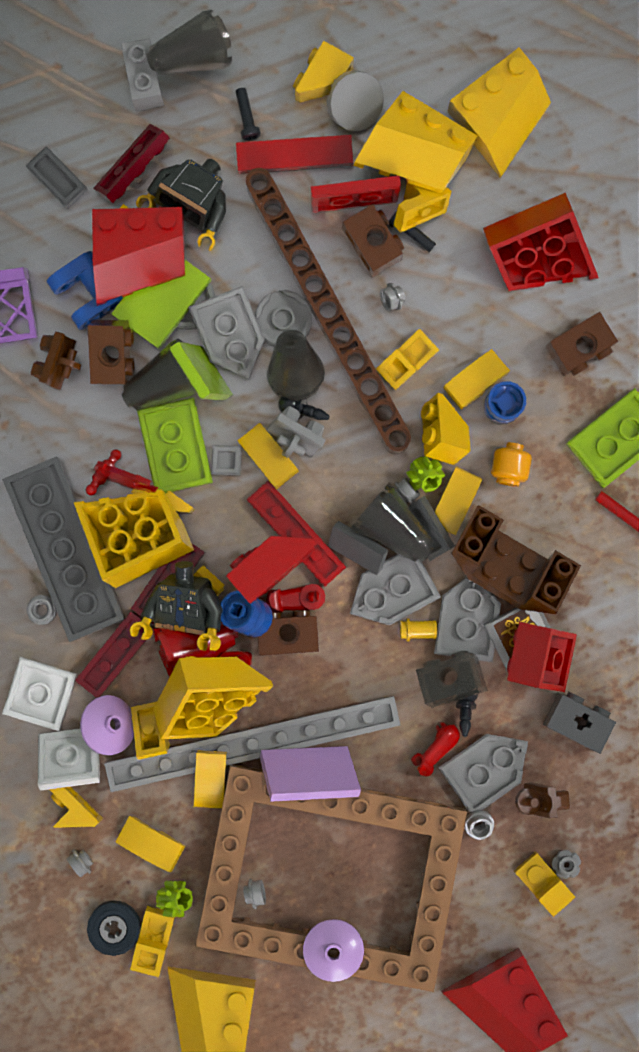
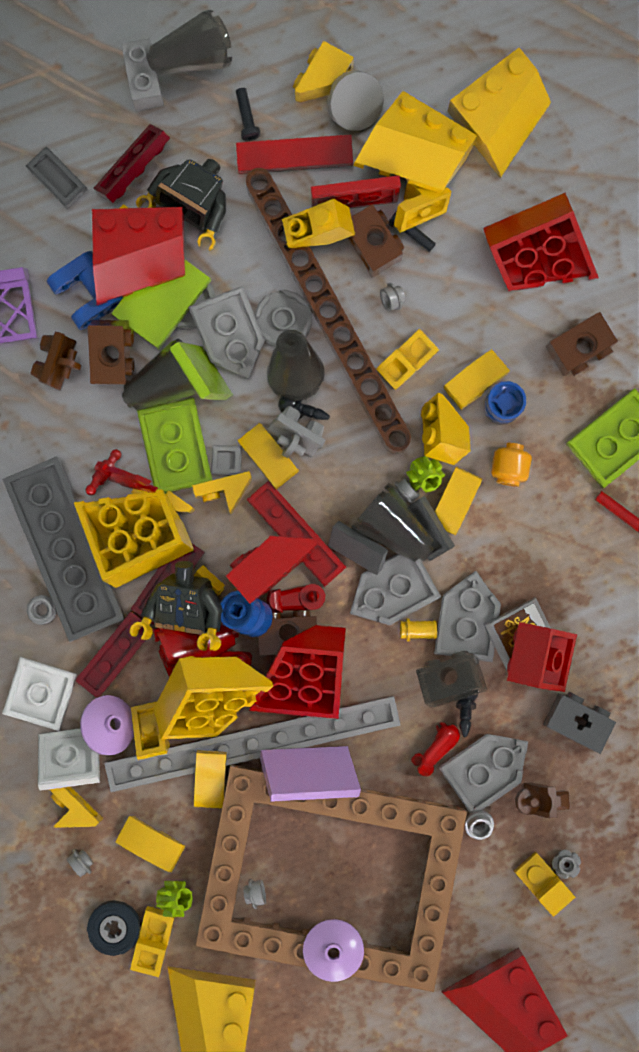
reddish brown slope [451,505,581,614] -> none
none -> yellow slope [192,471,252,514]
none -> red wedge [249,625,346,719]
none -> yellow slope [282,199,355,248]

